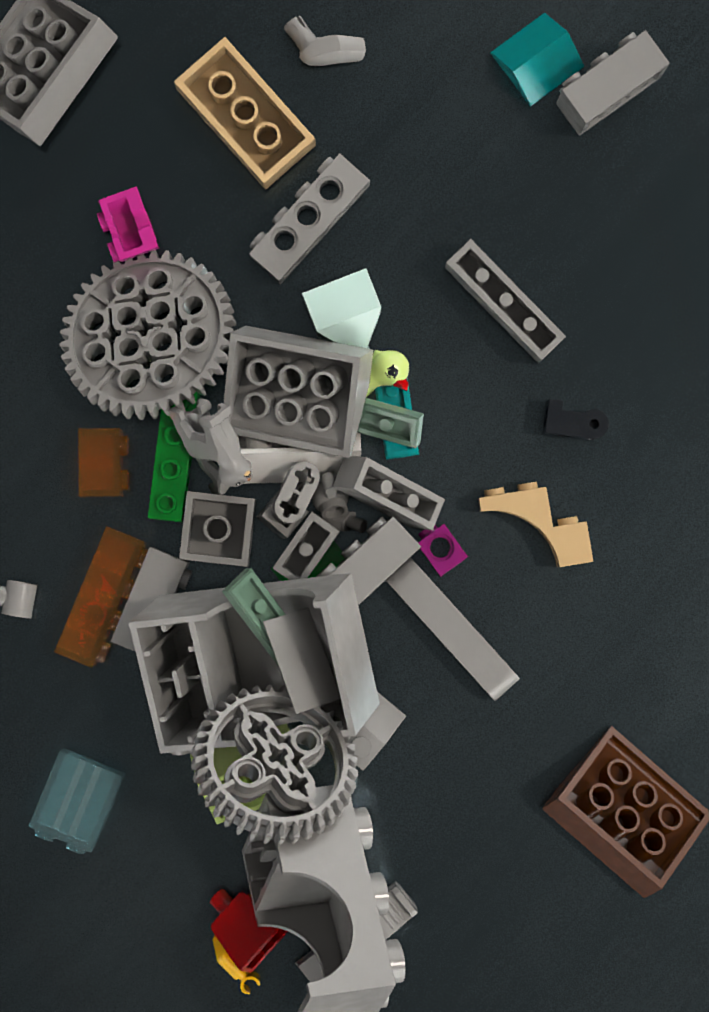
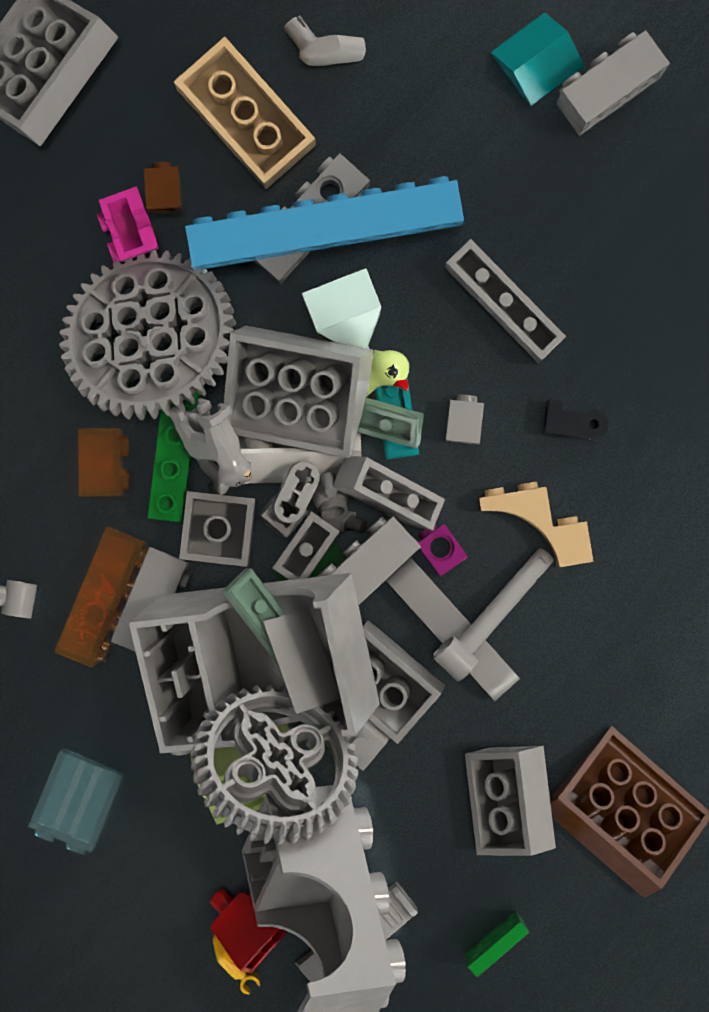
none -> reddish brown brick [144,162,183,214]
none -> dark azure brick [185,176,464,271]
none -> light grey slope [363,620,445,744]
none -> light grey piece [433,548,554,682]
none -> light grey brick [445,394,484,445]
none -> light grey brick [465,746,556,856]
none -> green tile [465,911,529,977]

